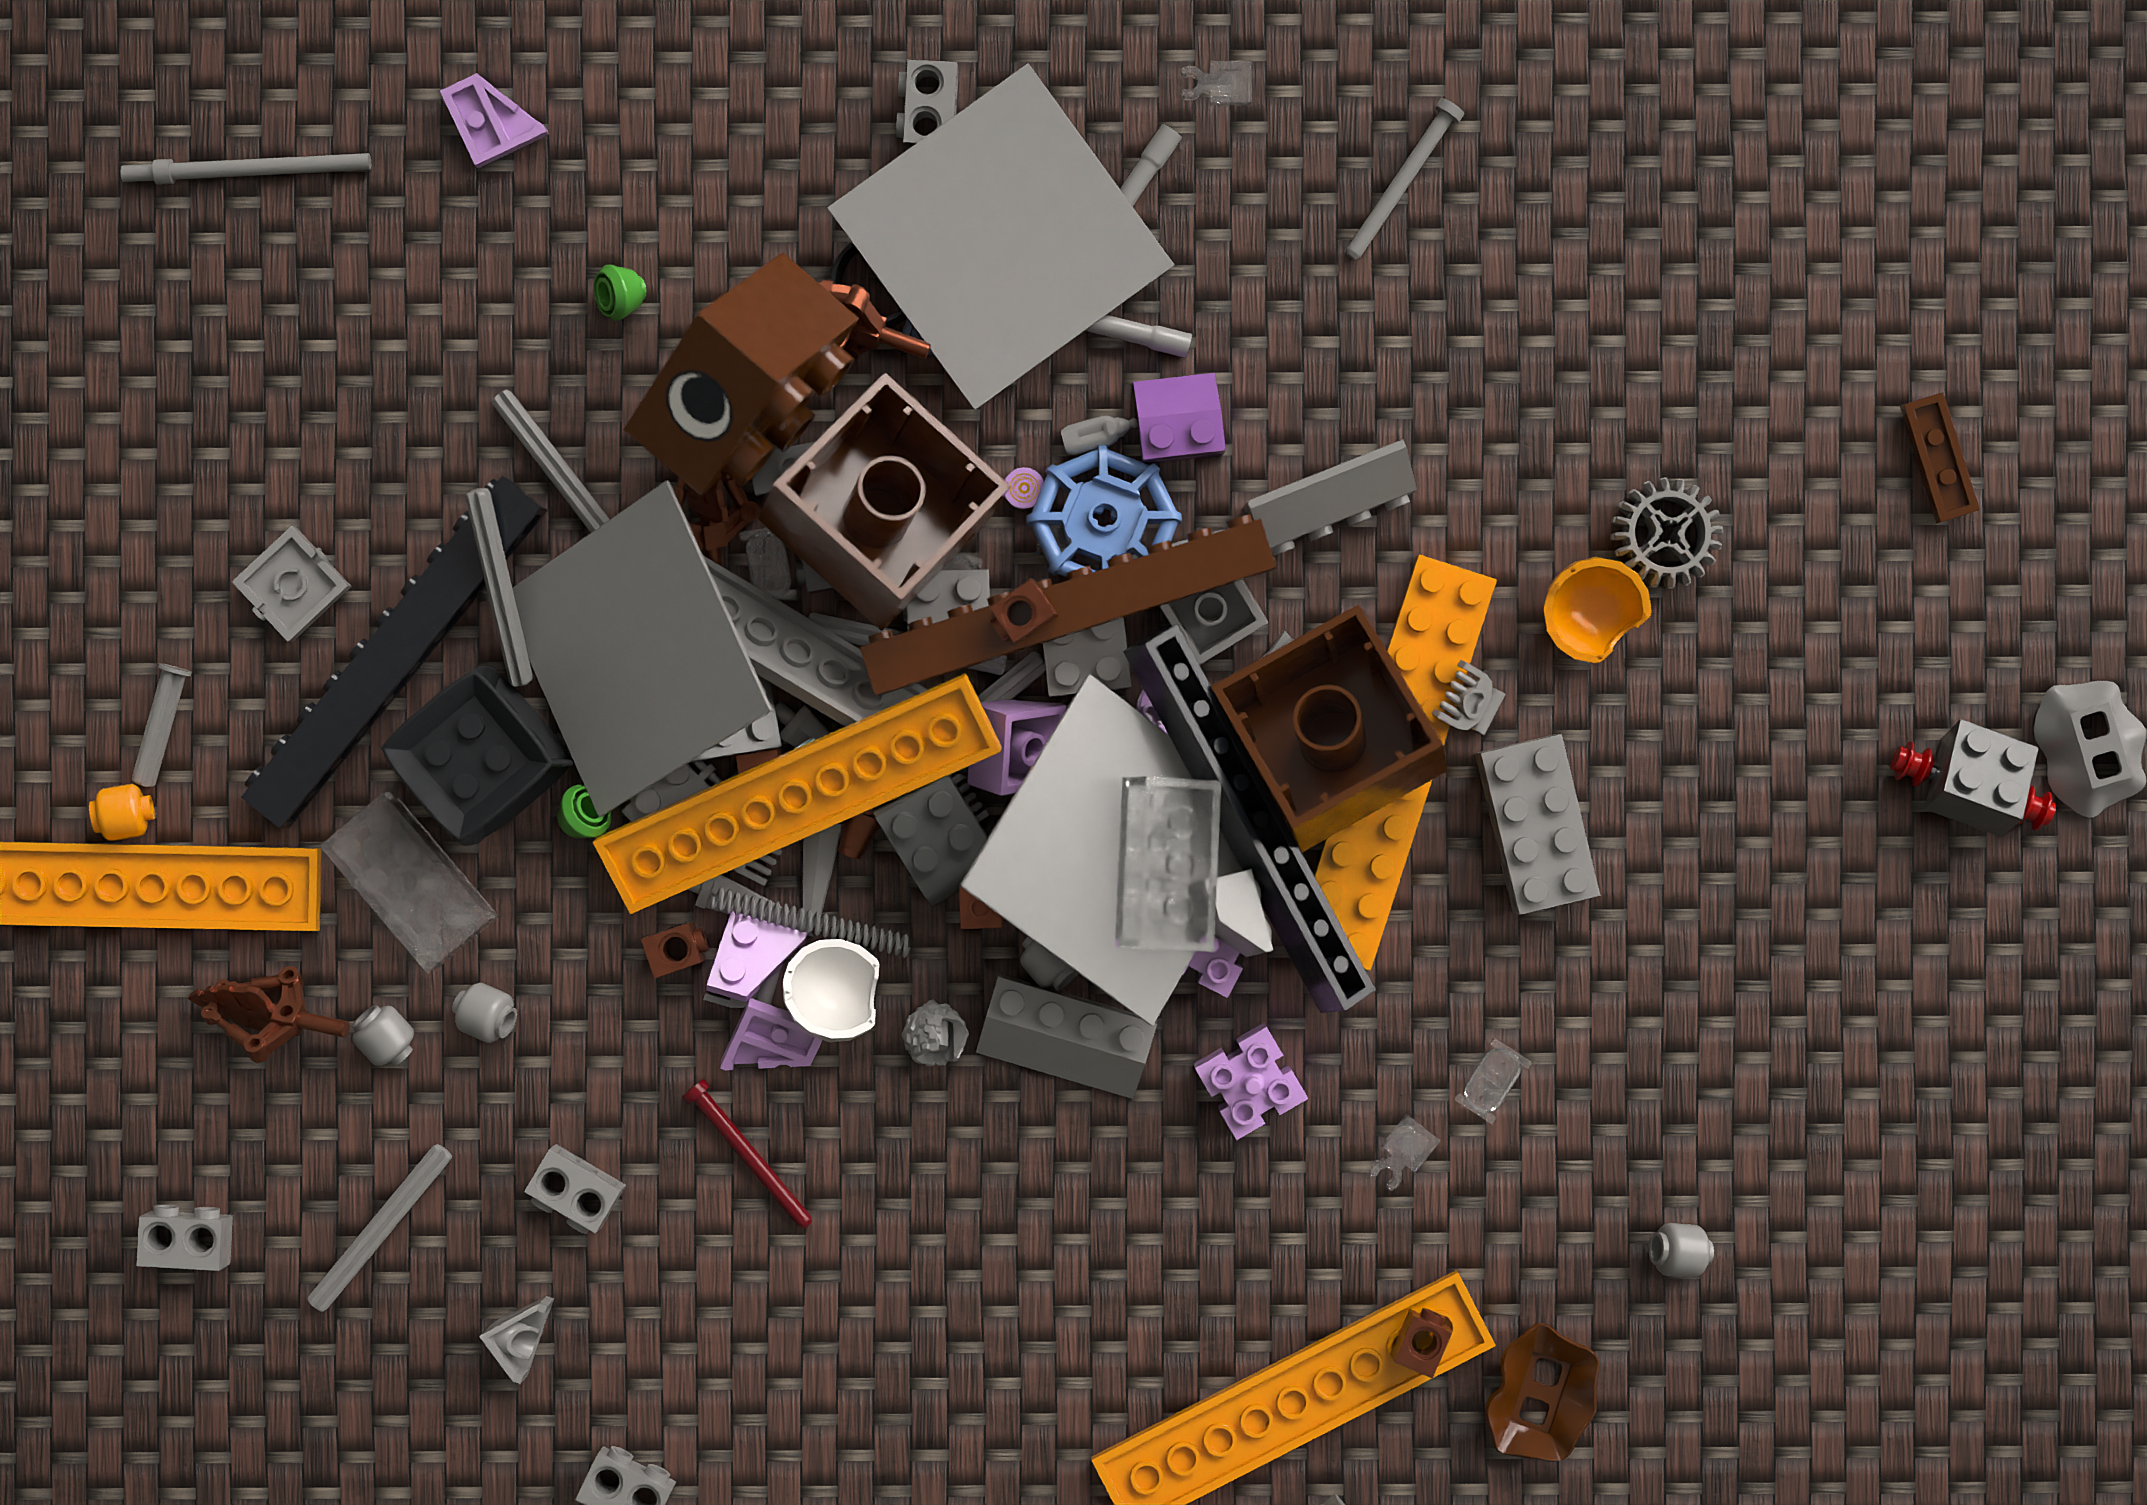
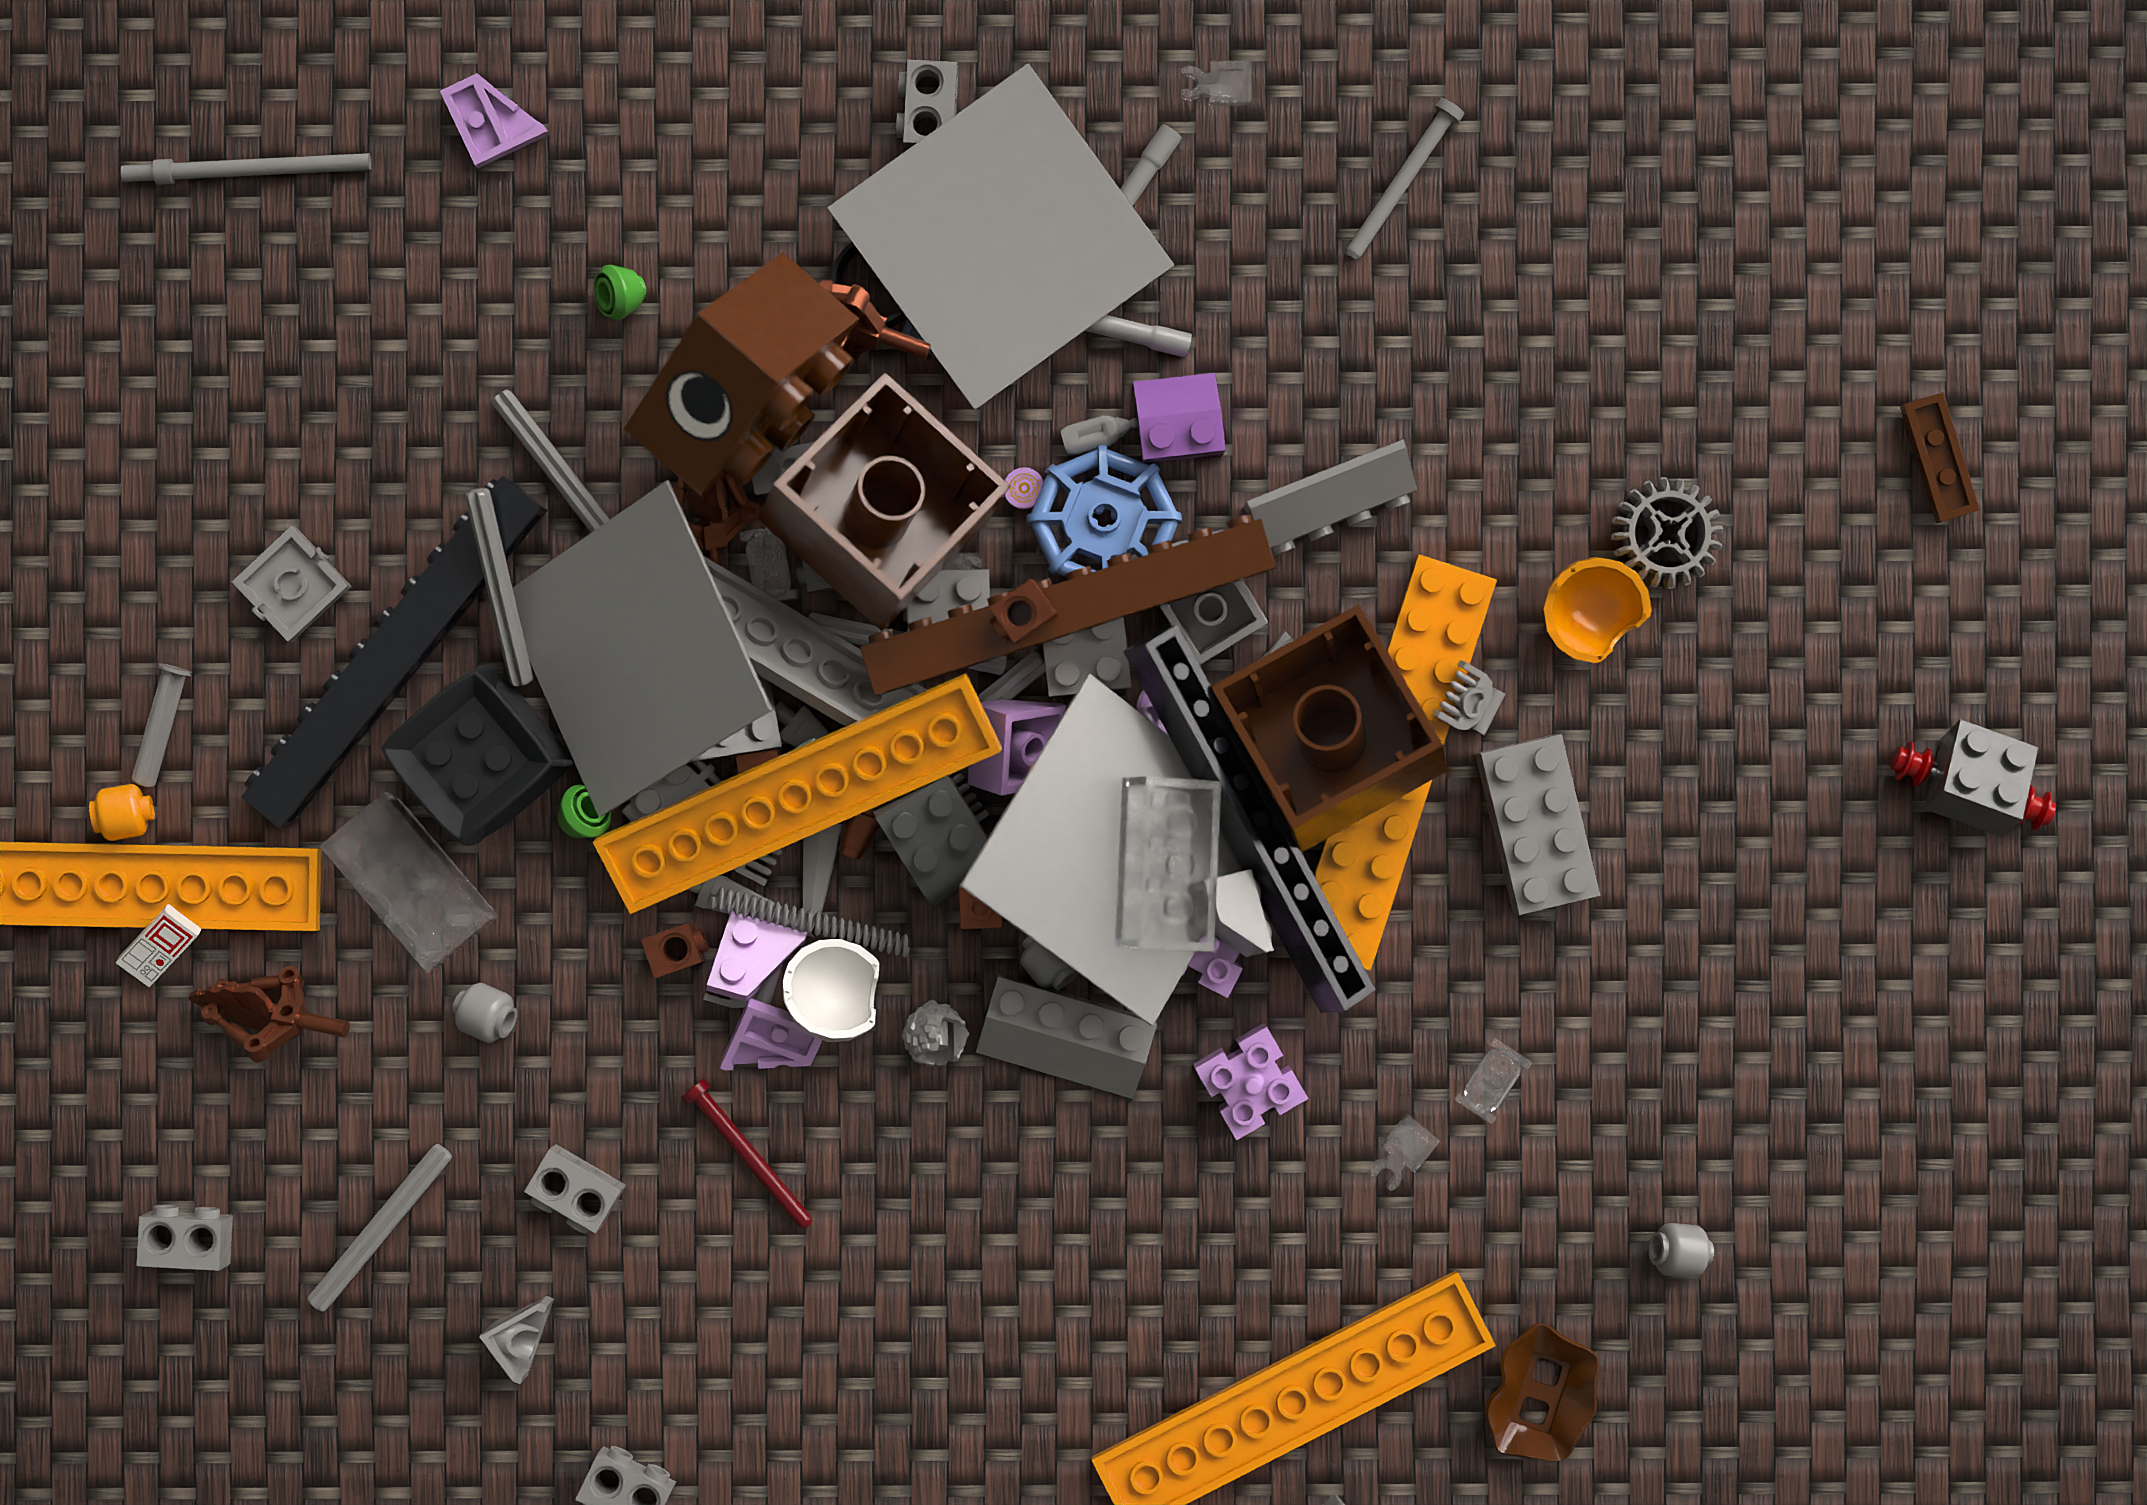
light grey head [352,1004,414,1066] -> none
copper brick [1390,1308,1452,1379] -> none
light grey piece [2034,681,2146,818] -> none
none -> white tile [116,904,202,987]

